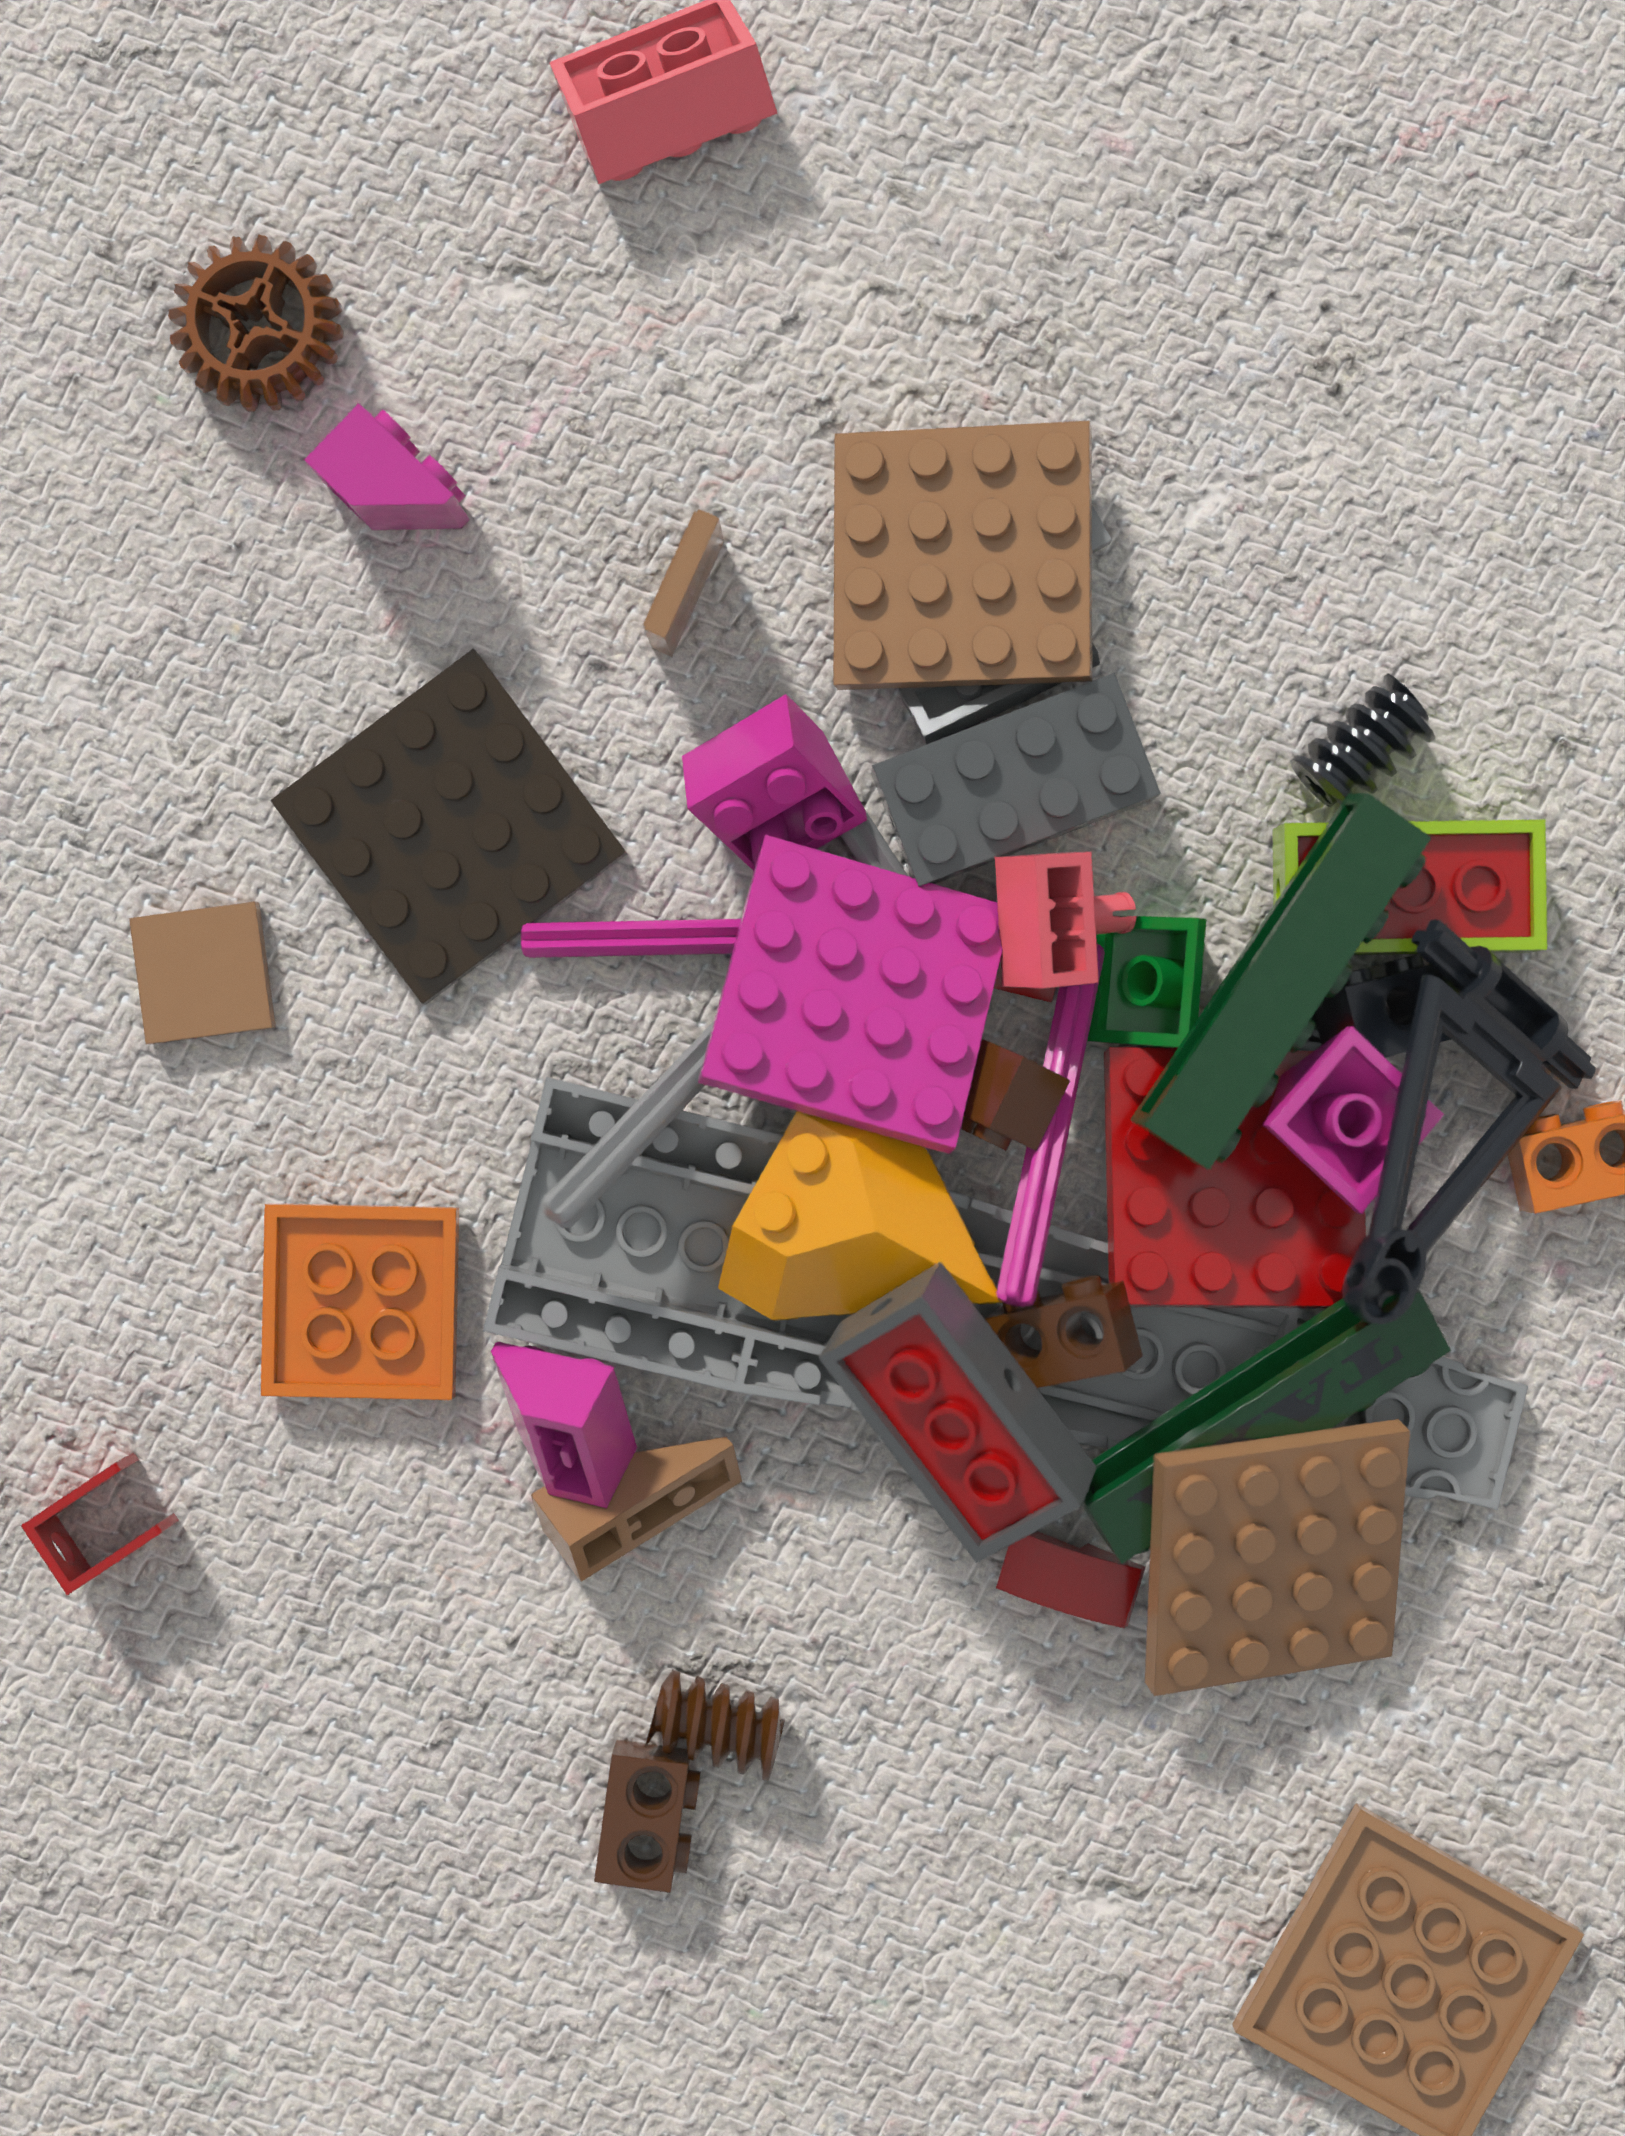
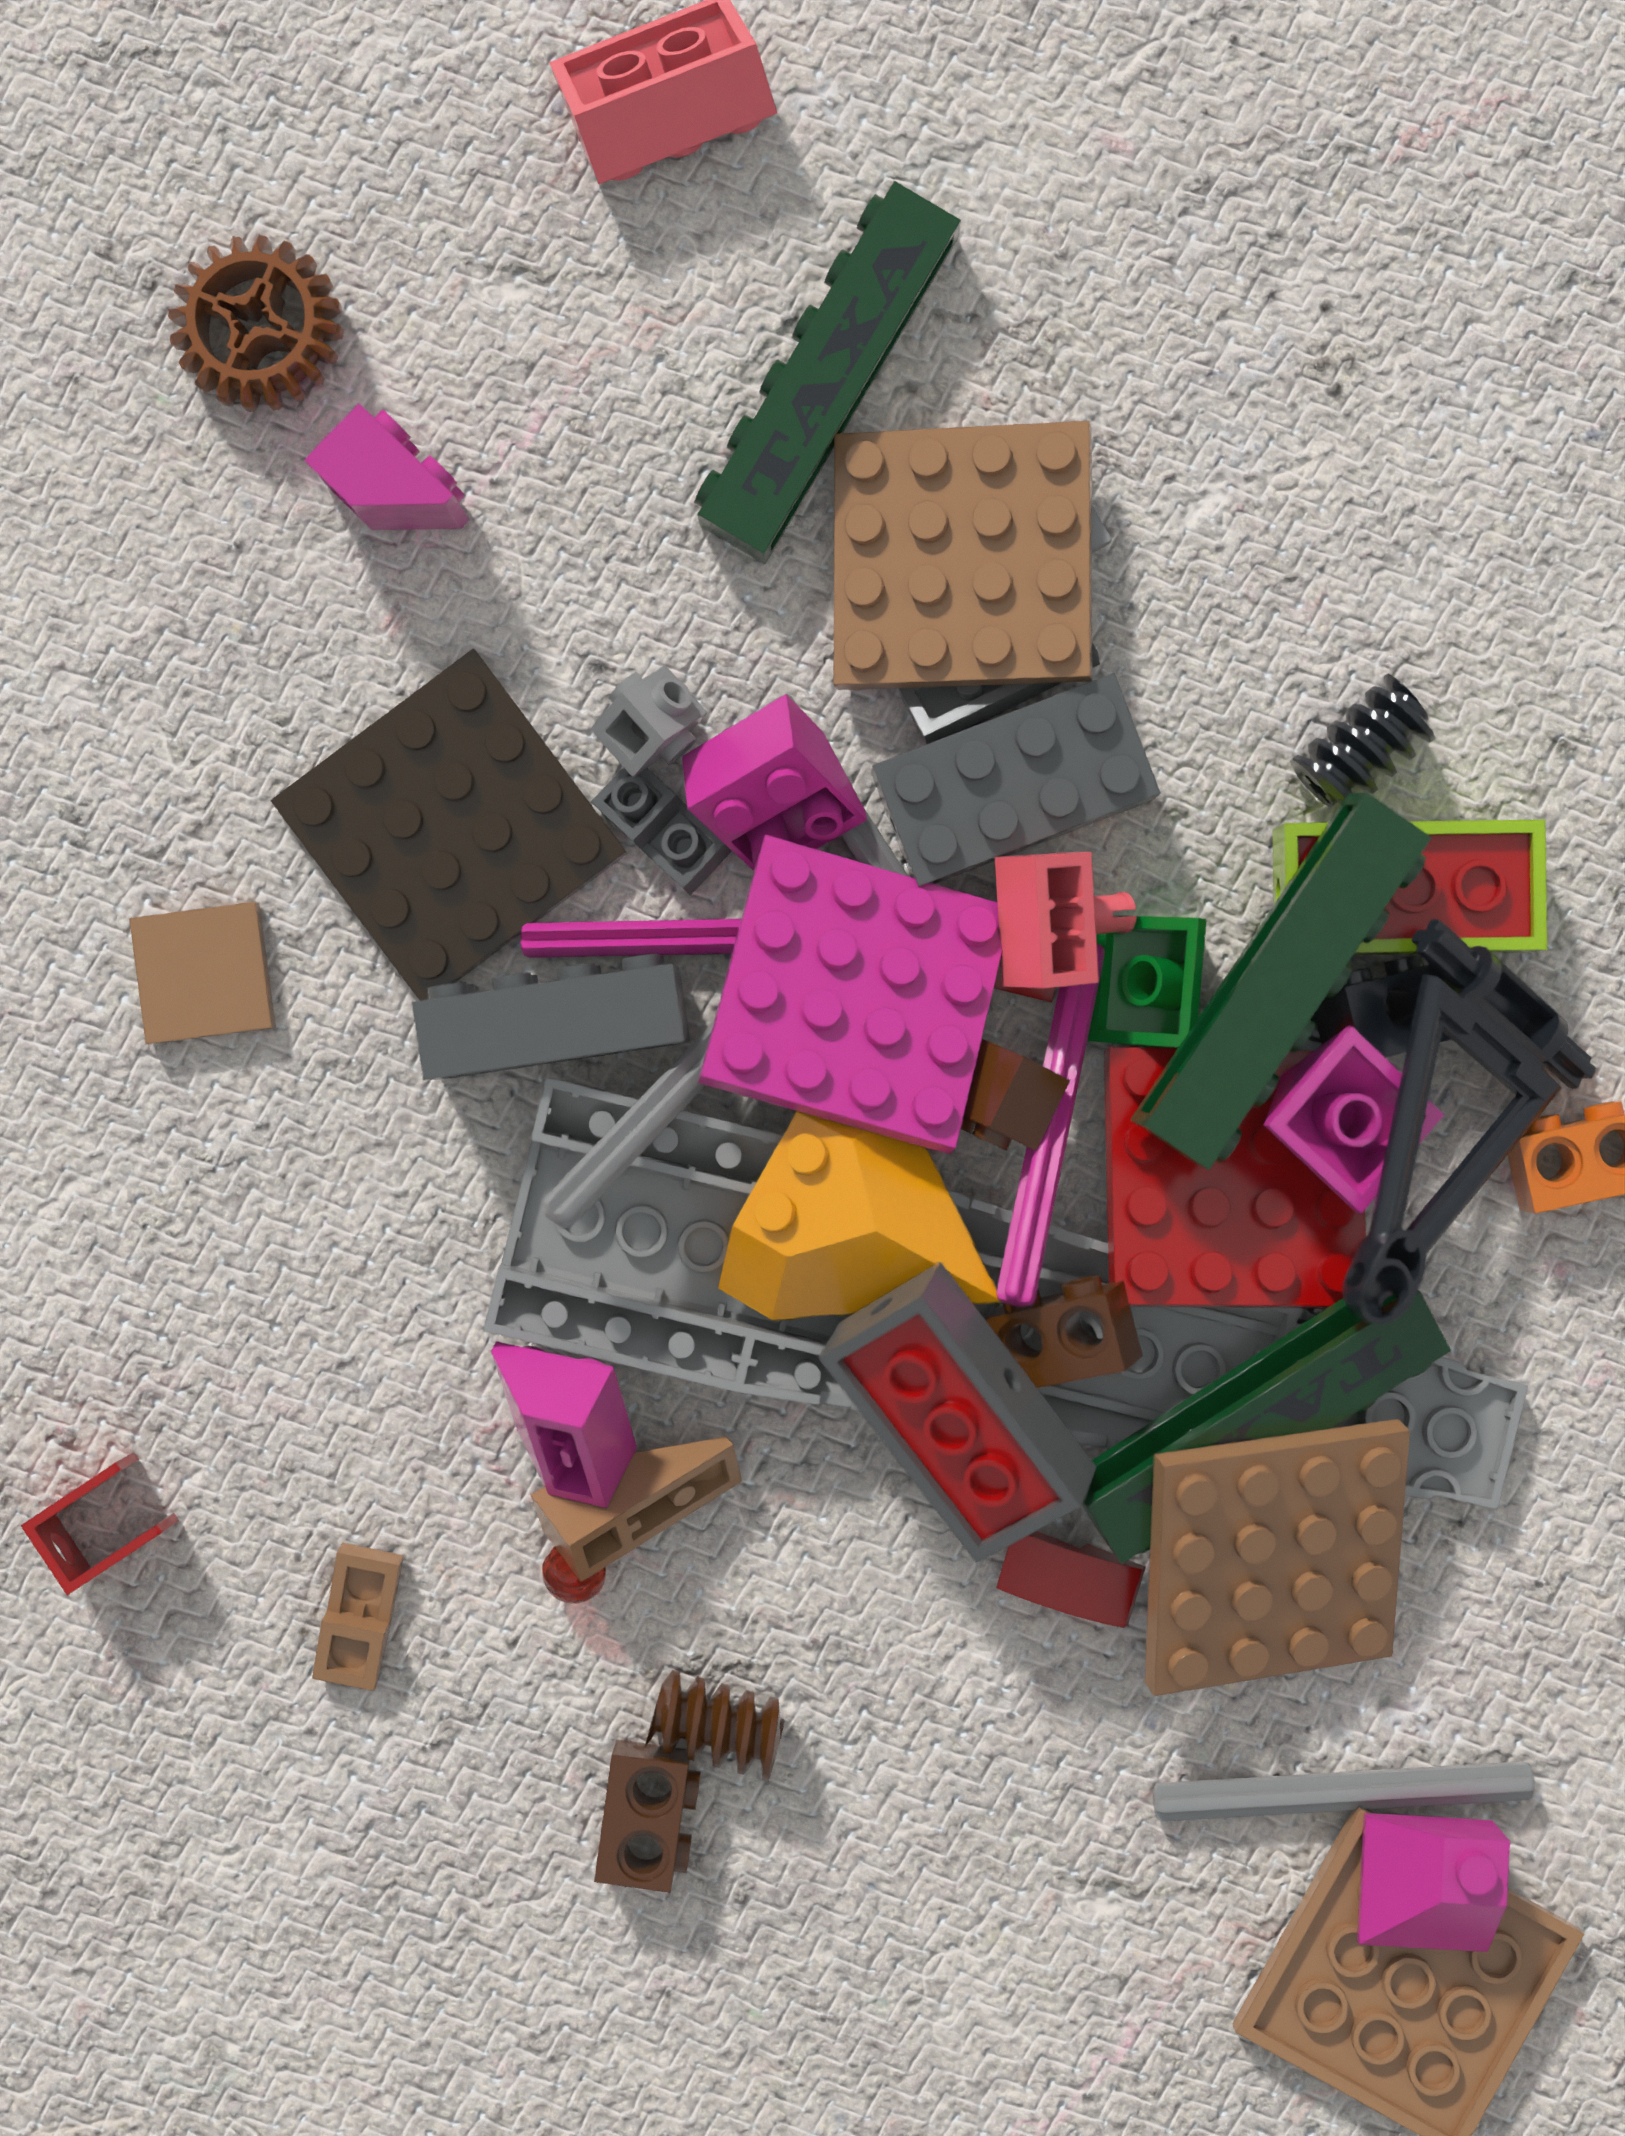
orange plate [261,1203,459,1400] -> none
medium nougat tile [643,509,724,657] -> none
none -> medium nougat slope [312,1543,404,1691]
none -> dark grey brick [412,953,691,1080]
none -> clear red plate [542,1547,606,1604]
none -> light grey brick [590,665,708,777]
none -> dark grey slope [591,767,732,896]
none -> dark green brick [694,181,961,564]
none -> light grey axle [1153,1761,1535,1822]
none -> dark pink slope [1357,1813,1510,1952]

